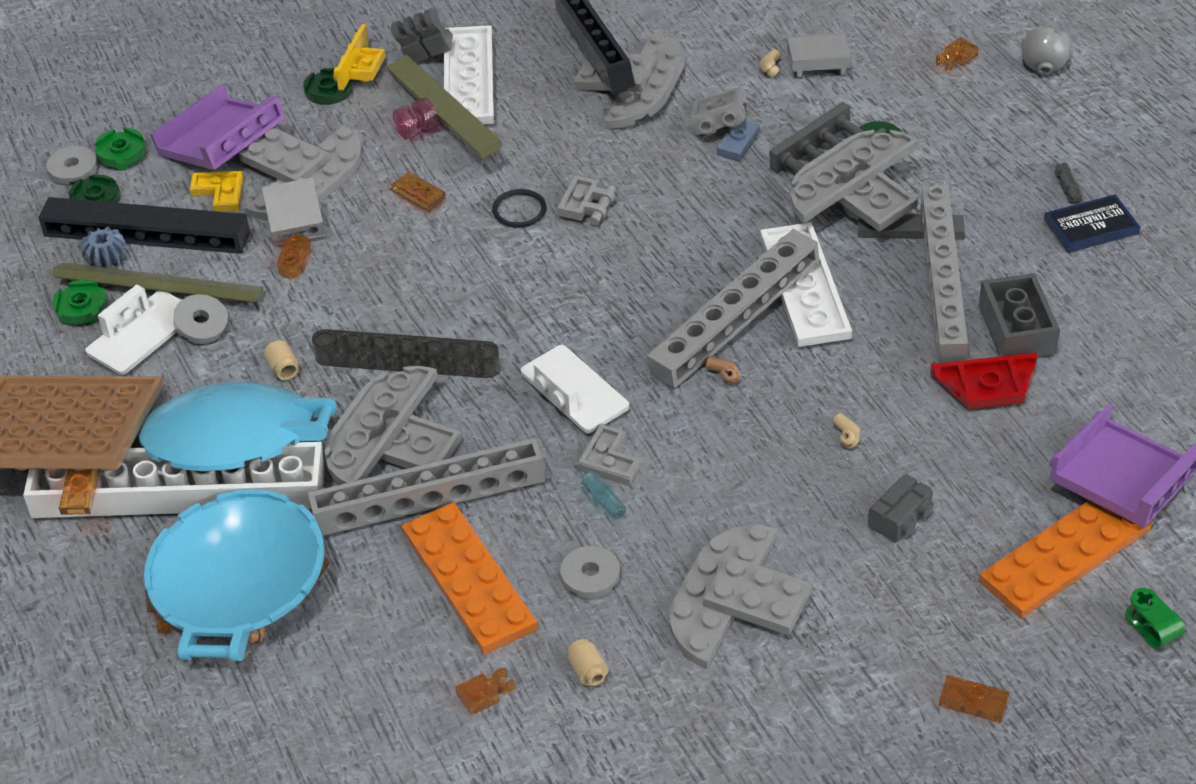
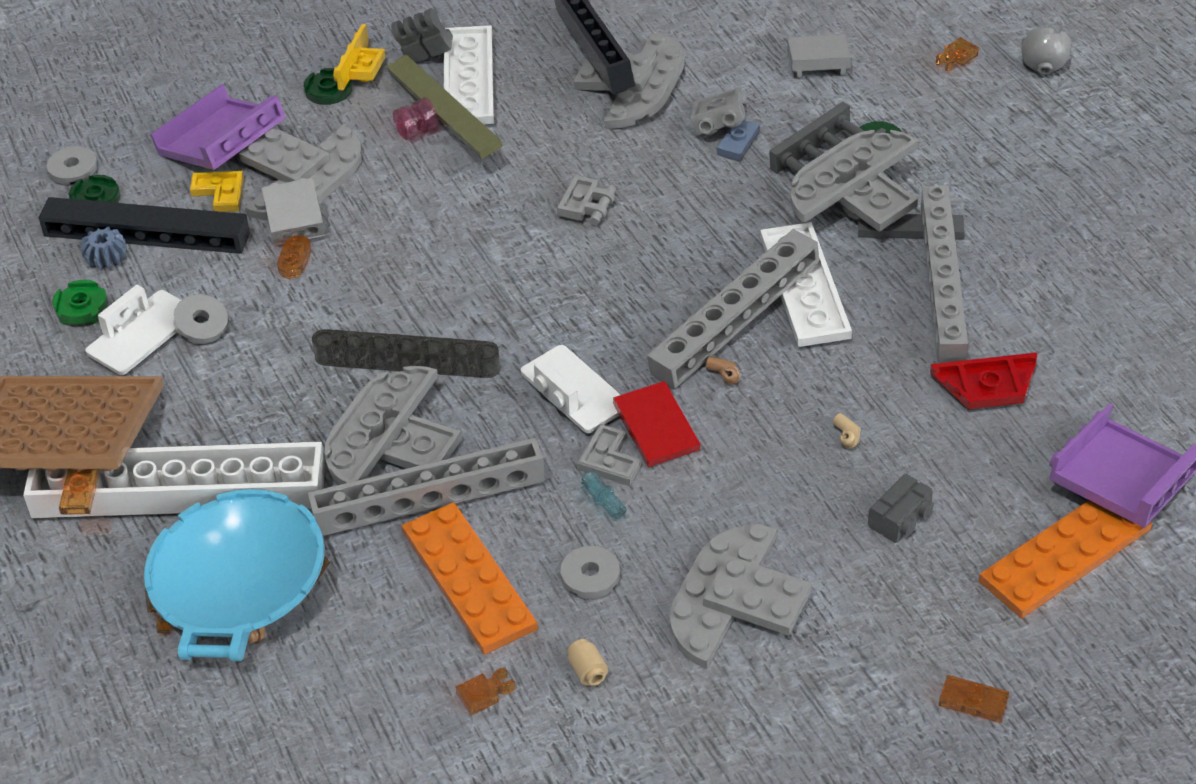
olive tile [53,262,263,302] -> none
green plate [95,128,147,171] -> none
medium azure dish [139,381,337,471] -> none
tan brick [263,340,298,380] -> none
clear orange plate [391,171,446,212] -> none
black tyre [492,189,546,227] -> none
tan arm [759,49,781,77] -> none
dark grey brick [979,273,1060,356] -> none
tile [1044,194,1140,253] -> none
dark grey axle [1054,162,1083,203] -> none
green piece [1125,588,1185,649] -> none
none -> red tile [613,381,701,467]

